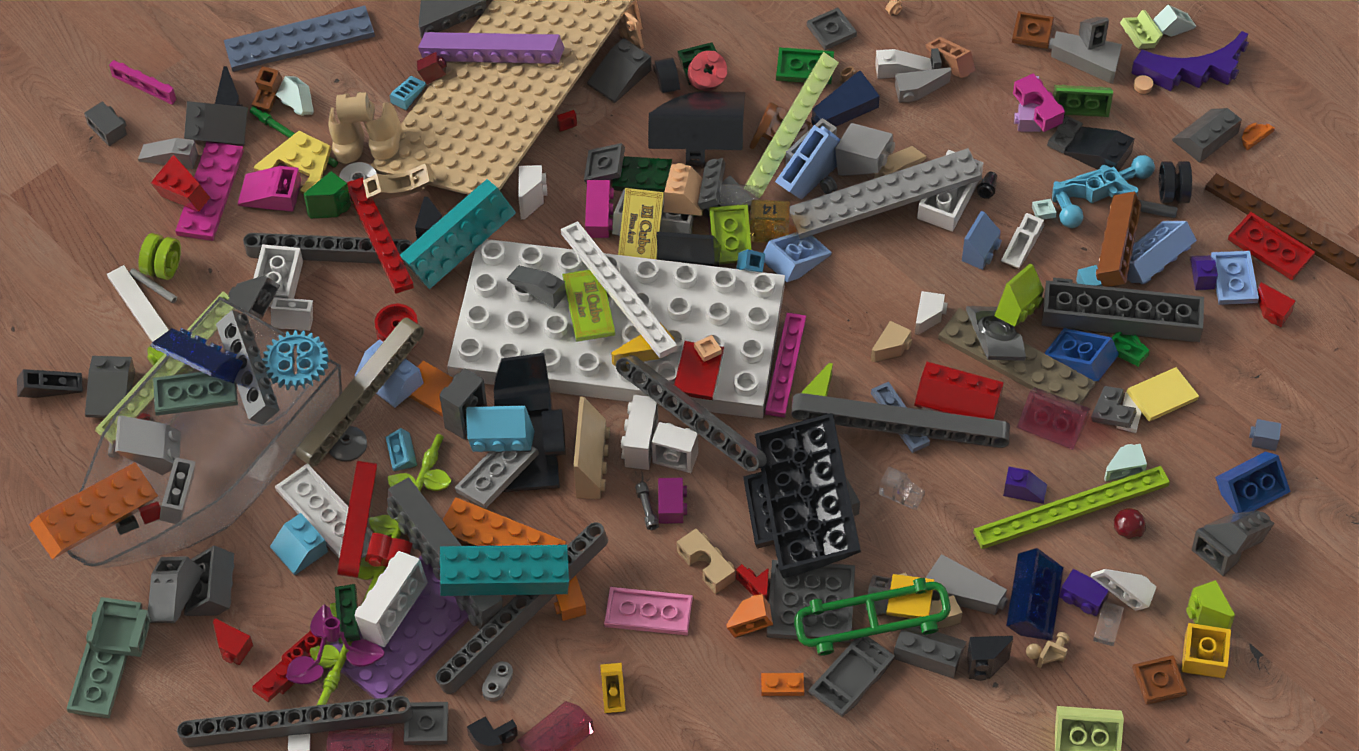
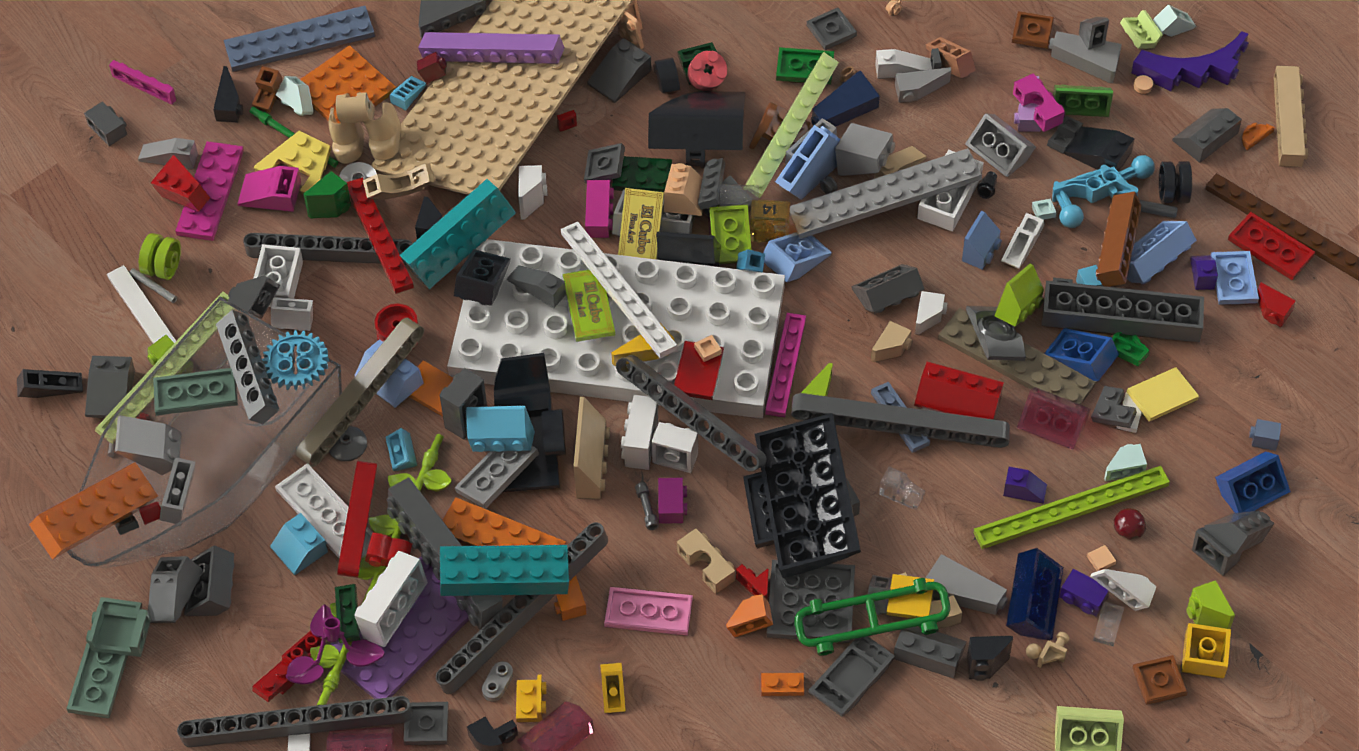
clear blue slope [150,328,243,383] -> none
dark grey slope [184,101,248,145] -> none
red slope [213,618,253,666] -> none
none -> orange plate [300,45,396,123]
none -> black slope [454,249,511,306]
none -> yellow bracket [516,674,547,722]
none -> dark grey slope [851,264,925,313]
none -> light grey slope [965,113,1036,177]
none -> light nougat tile [1087,545,1116,571]
none -> tan brick [1273,66,1308,167]

